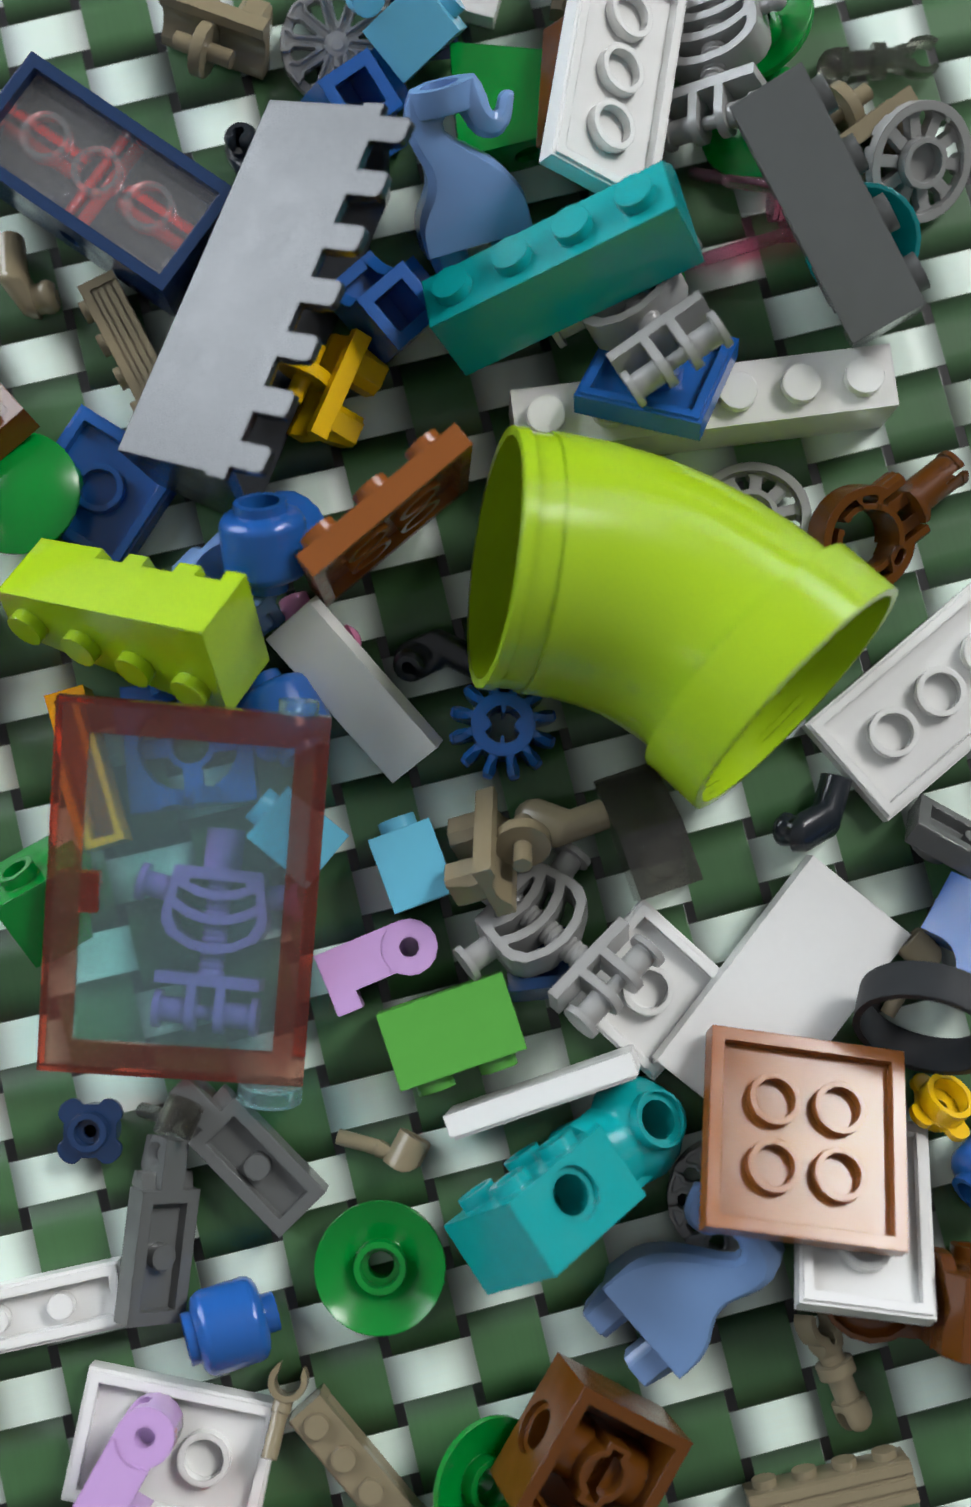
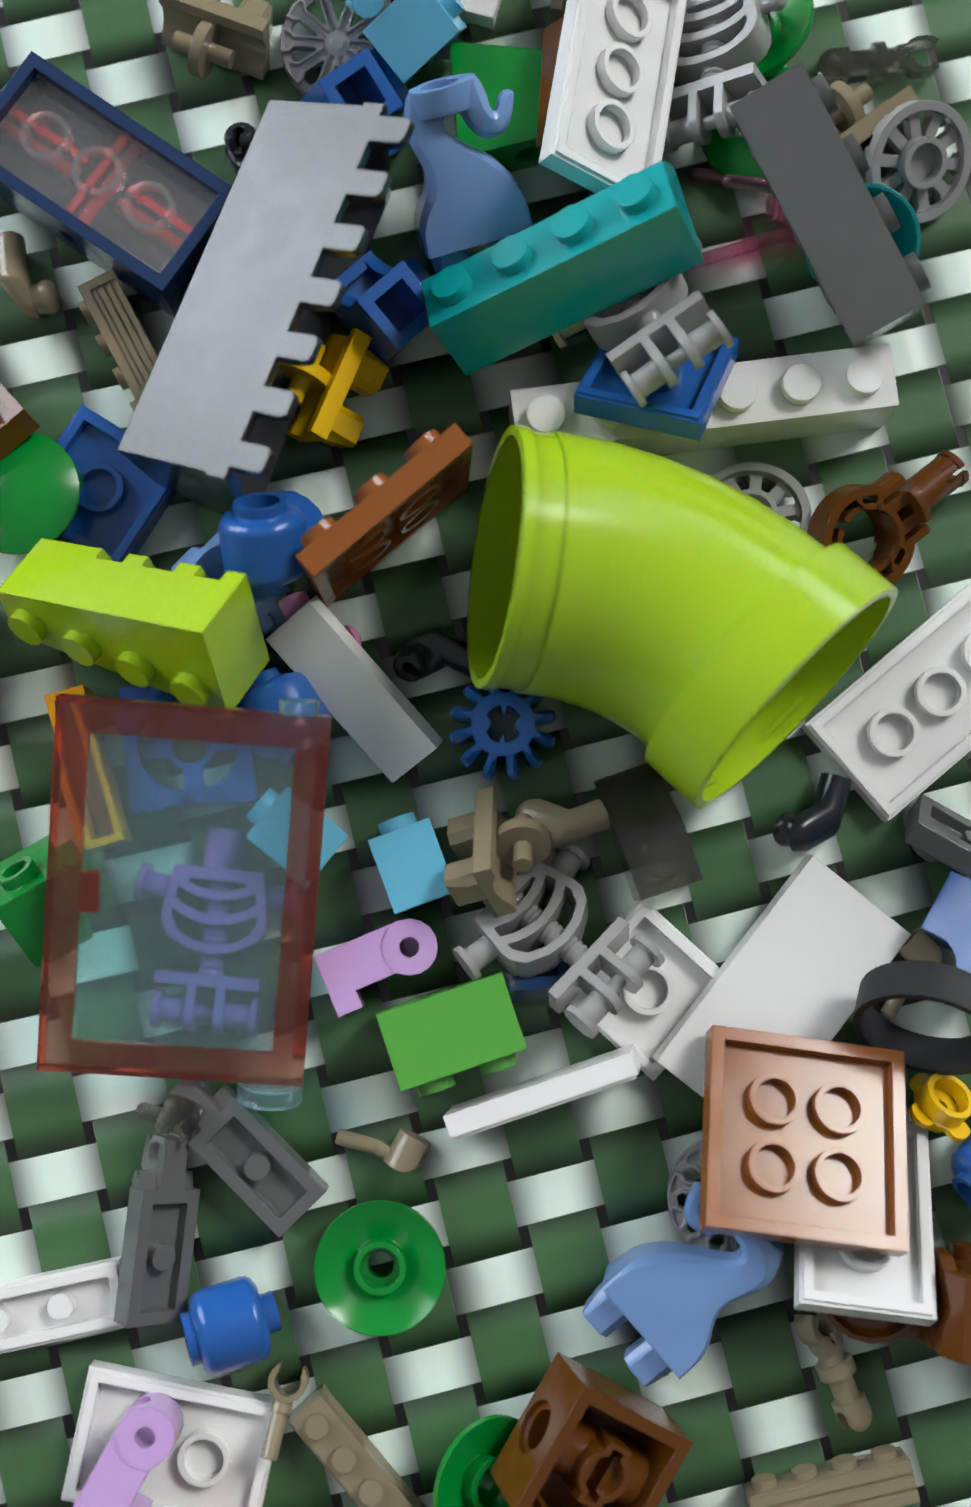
dark blue plate [57,1098,124,1164] -> none
teal brick [443,1076,687,1295] -> none

